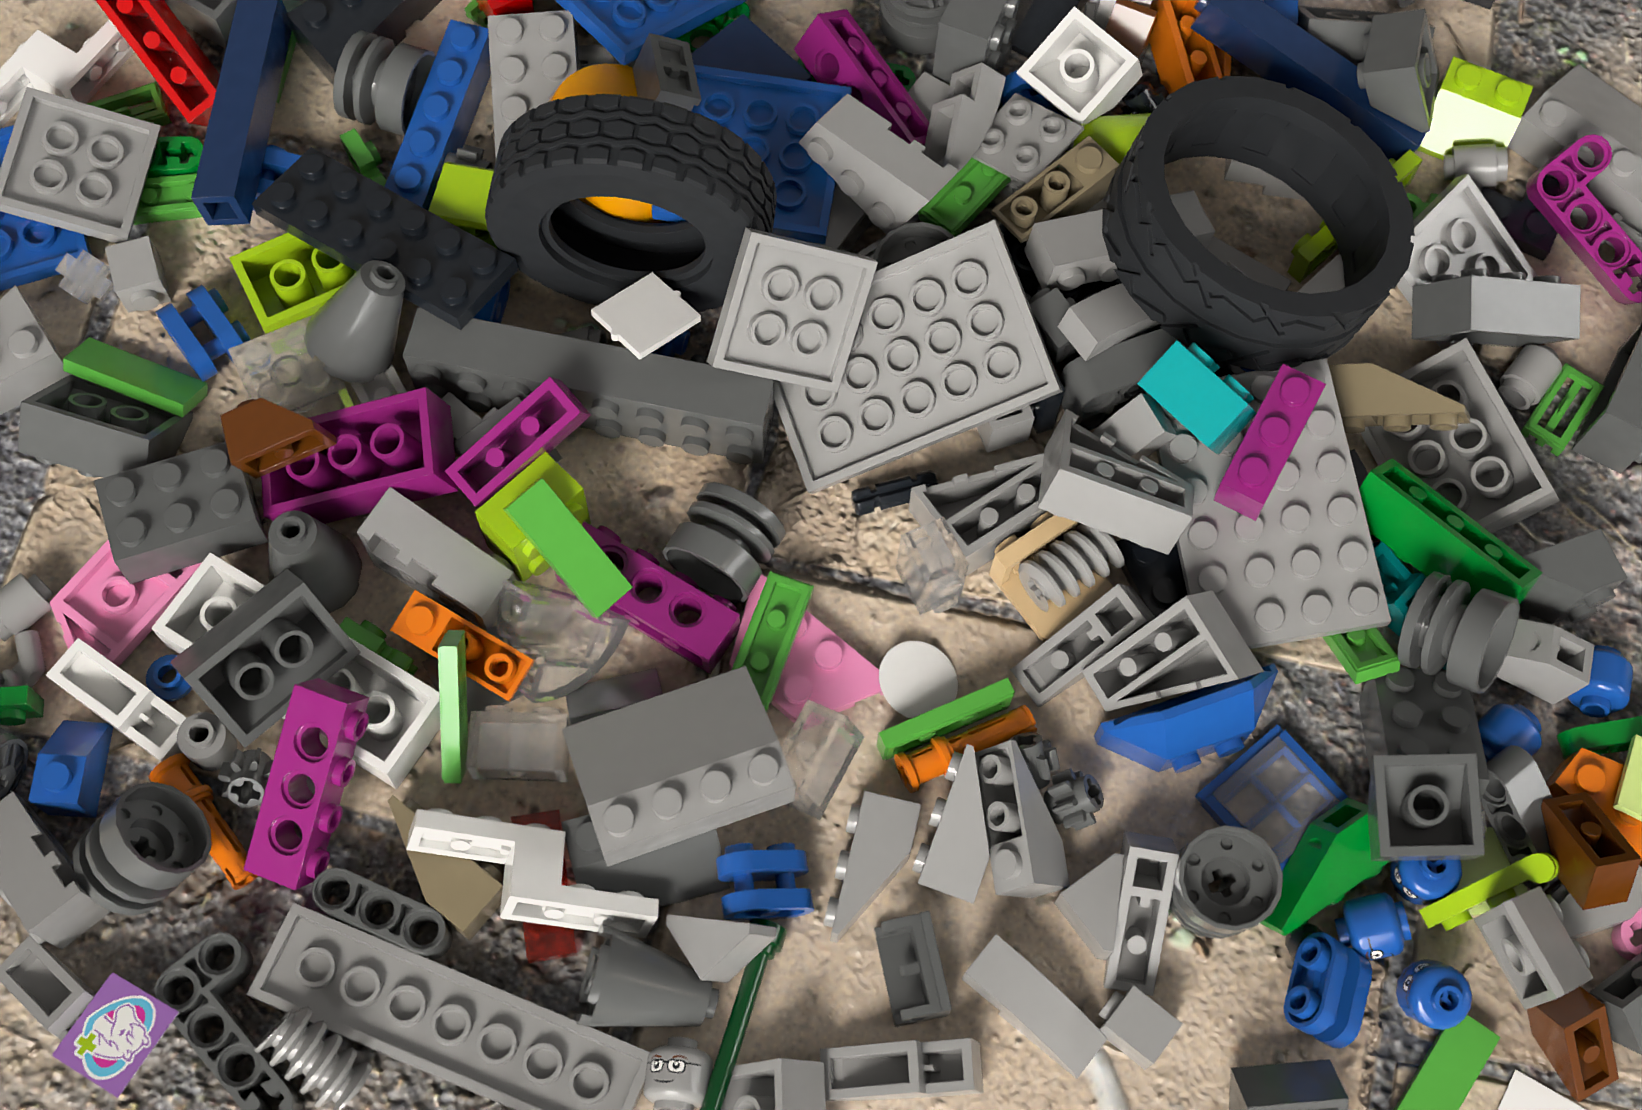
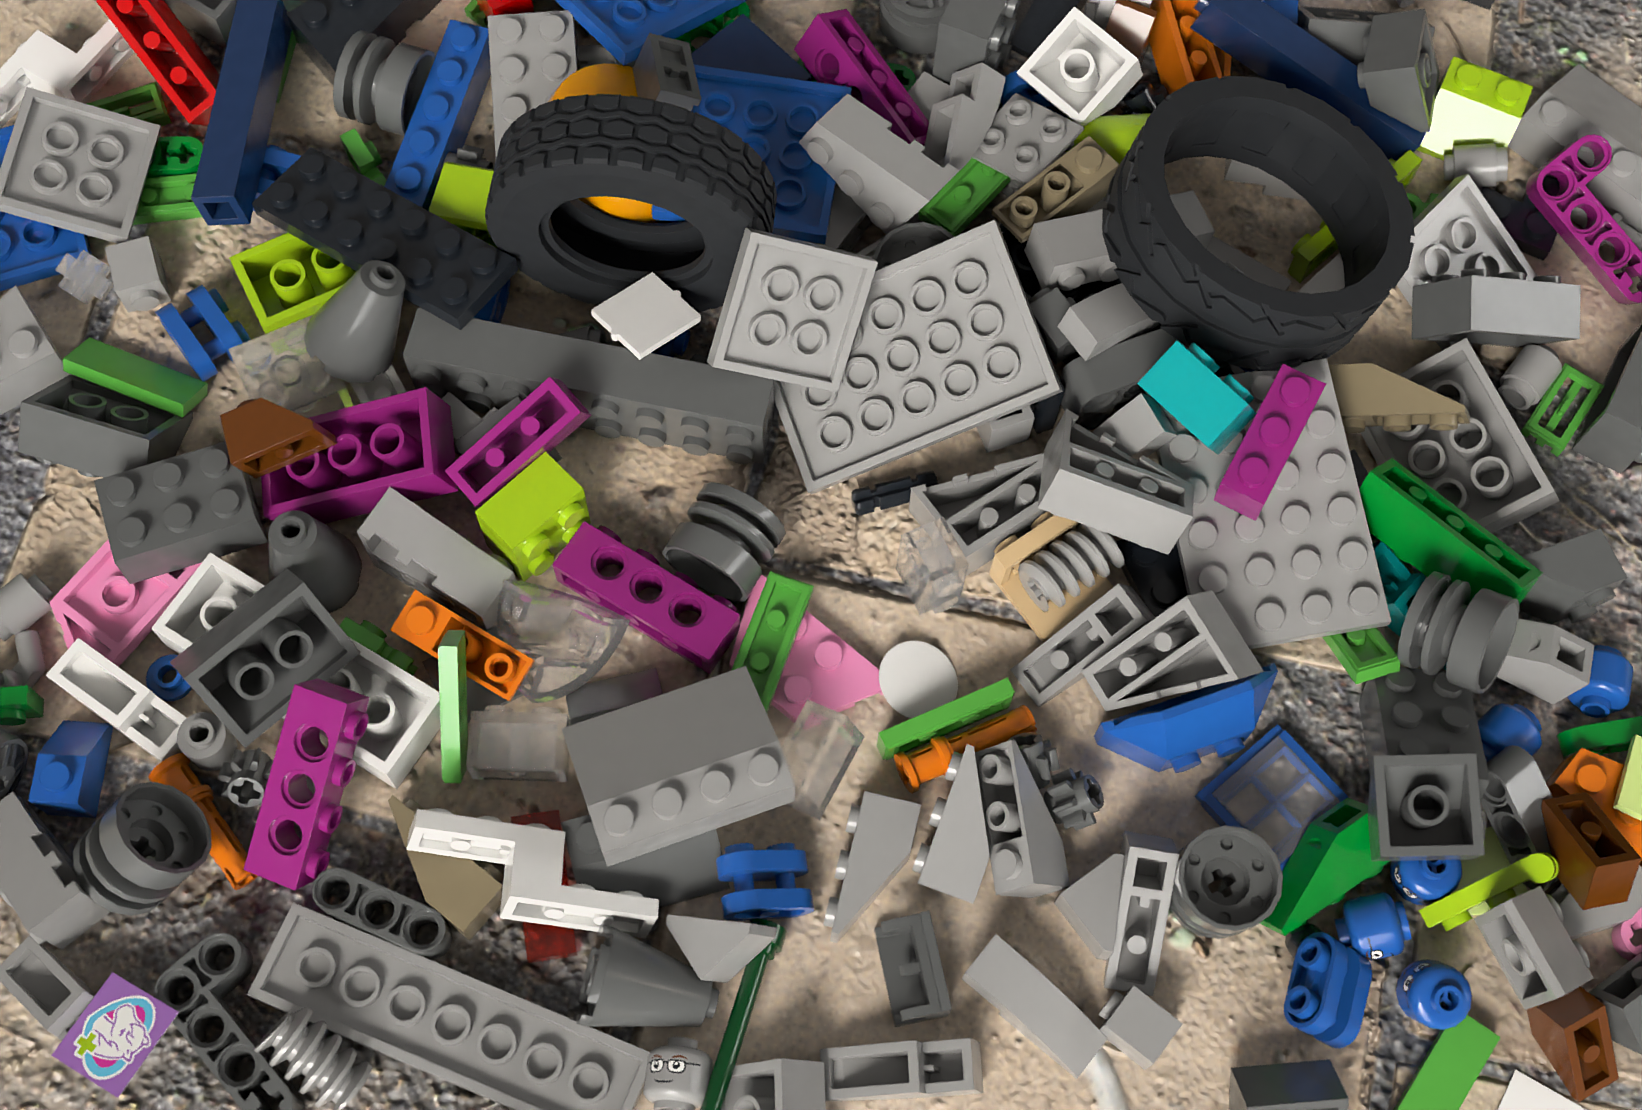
bright green tile [503,478,632,618] -> none

